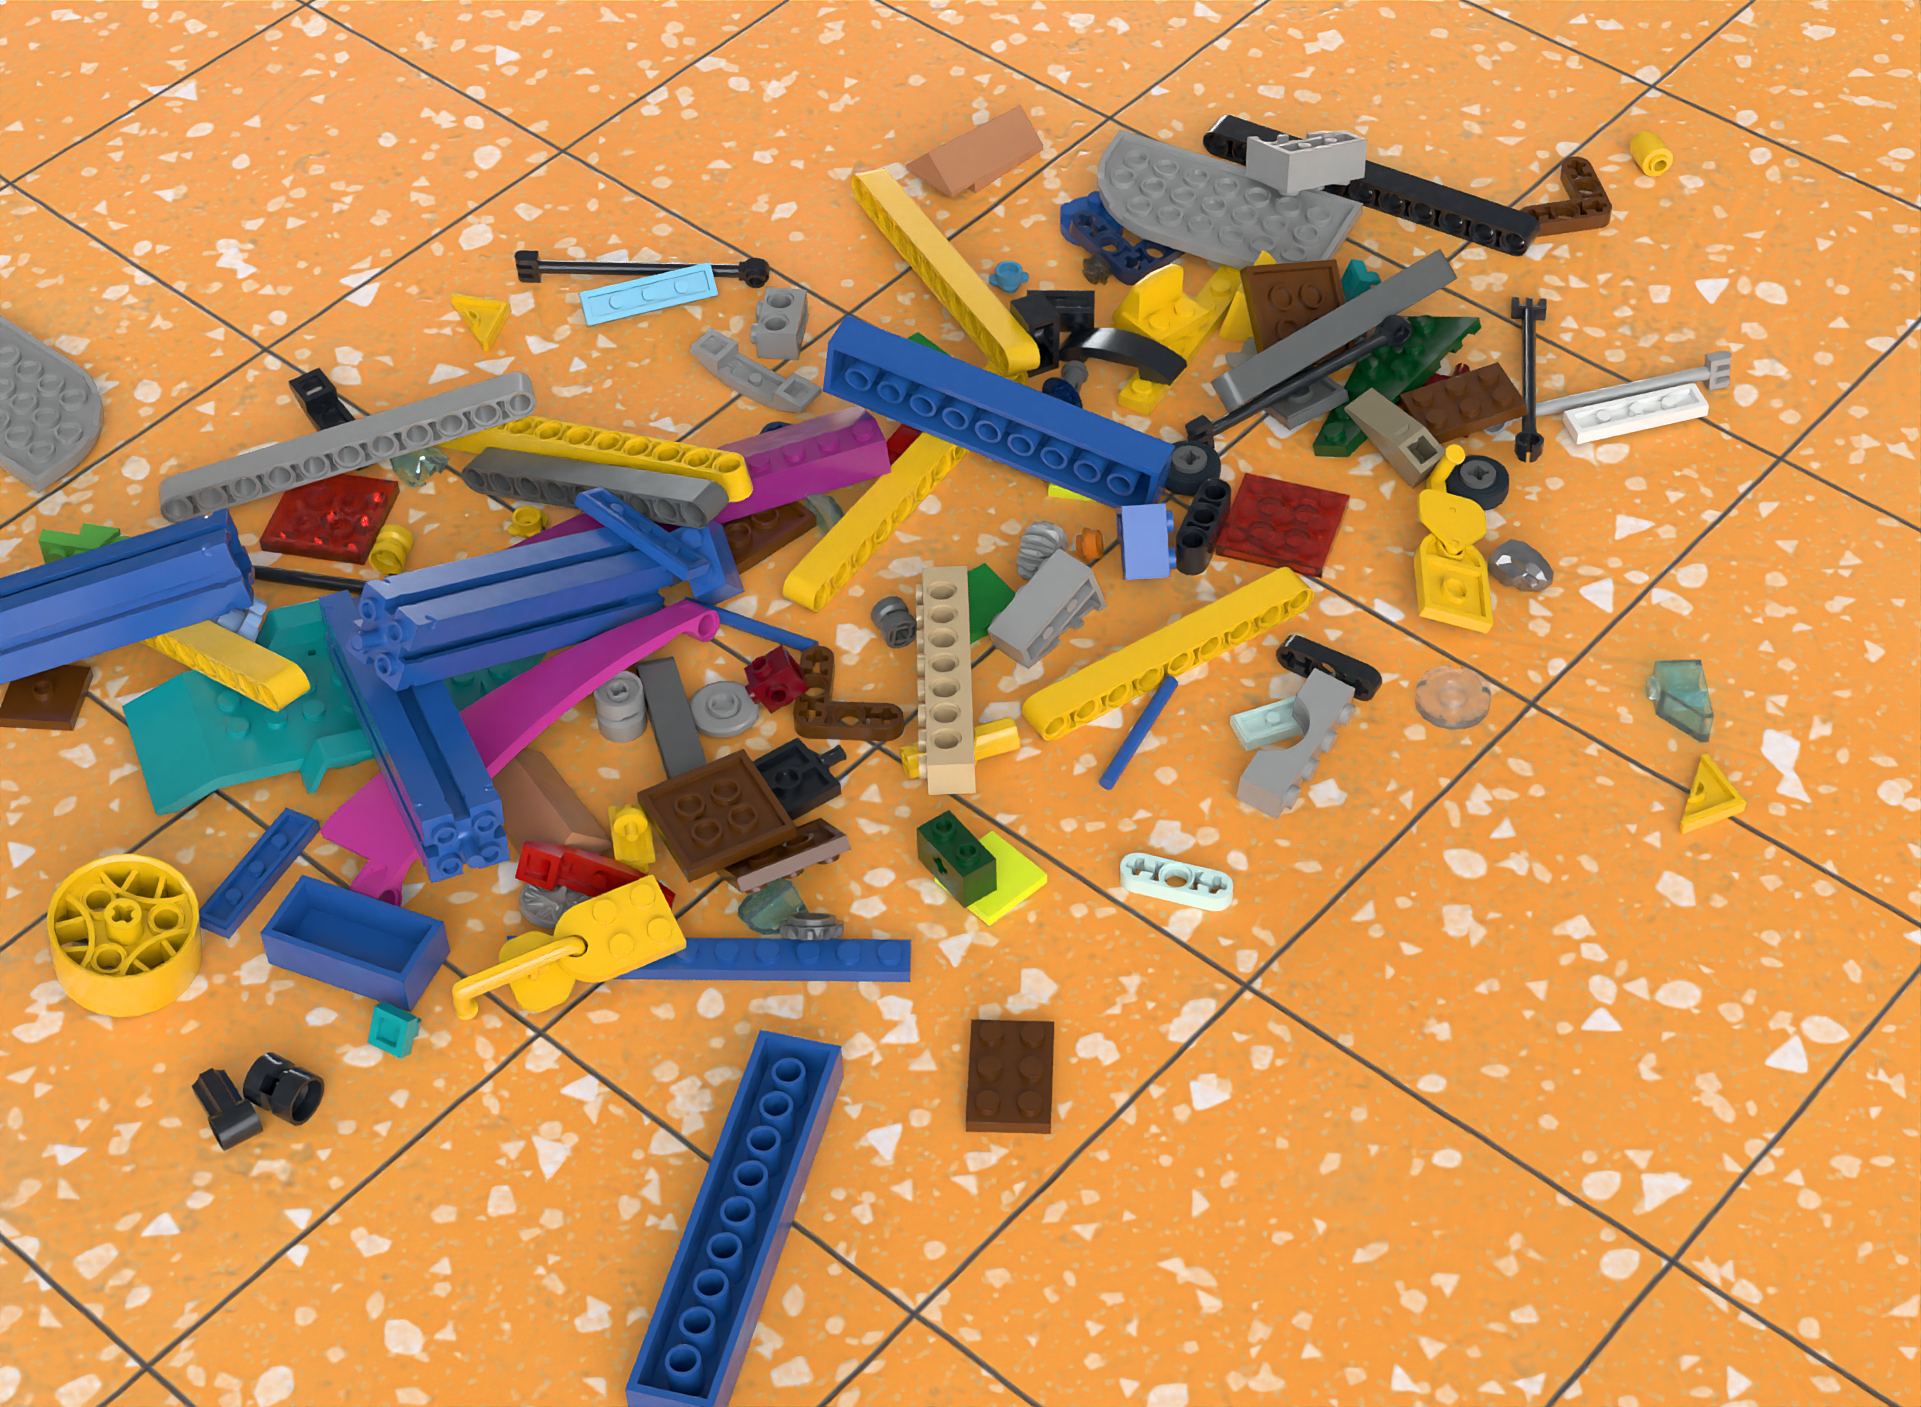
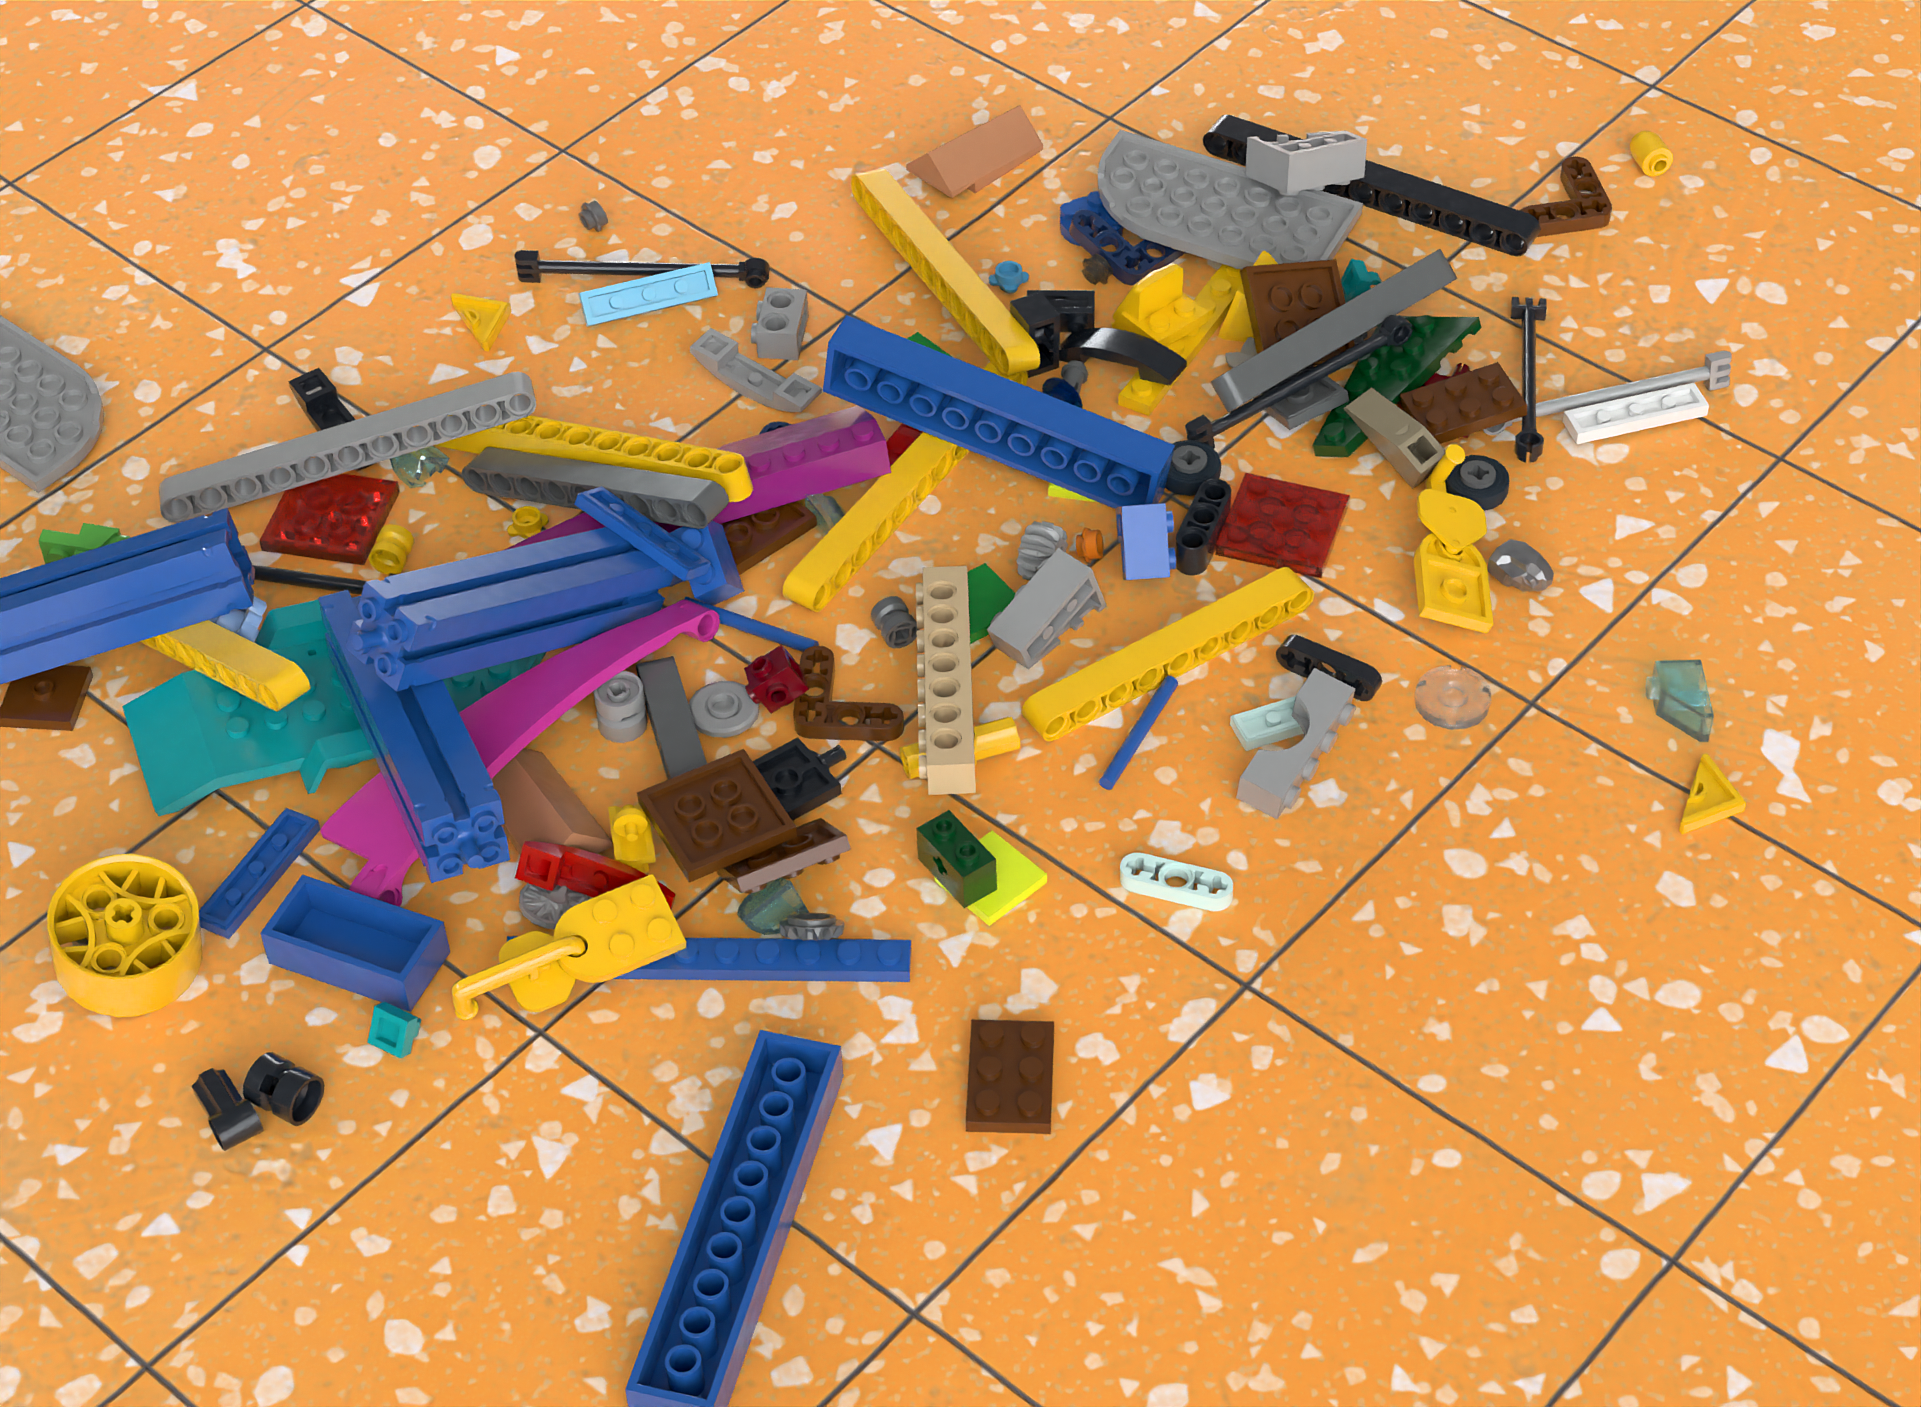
none -> dark grey plate [579,200,608,232]

